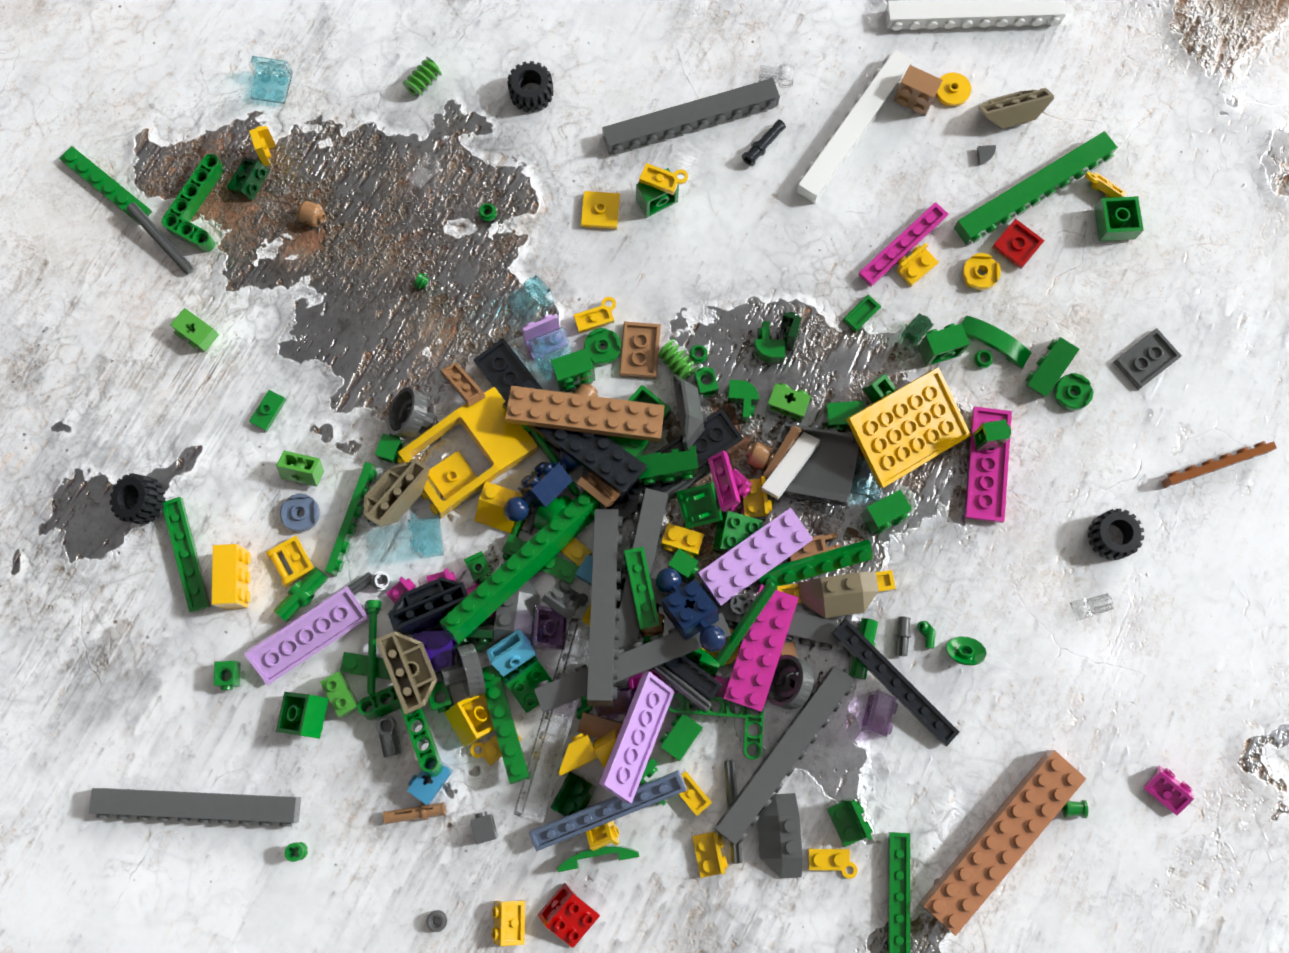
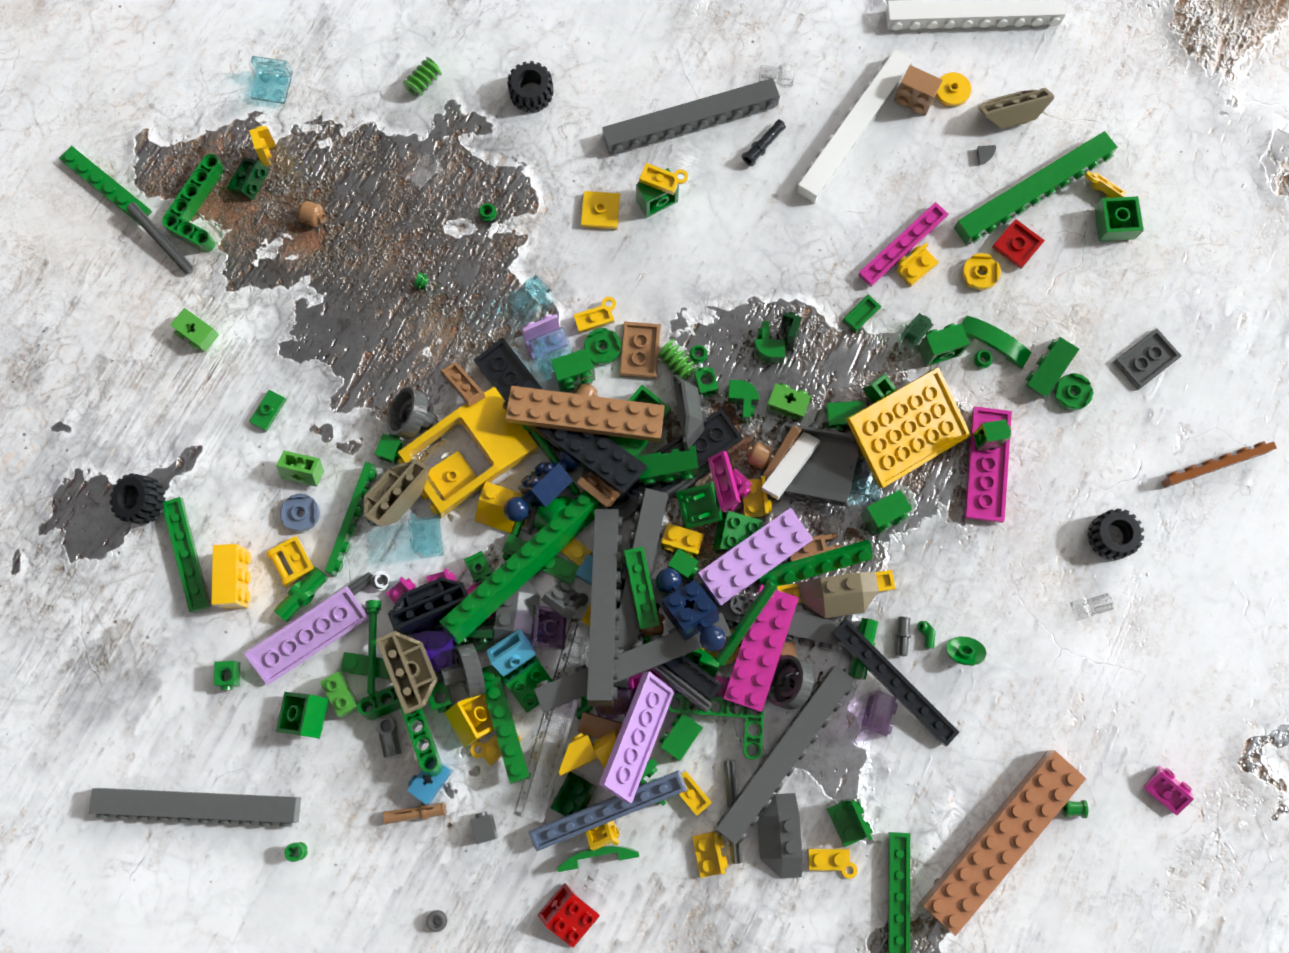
yellow bracket [491,900,525,946] -> none

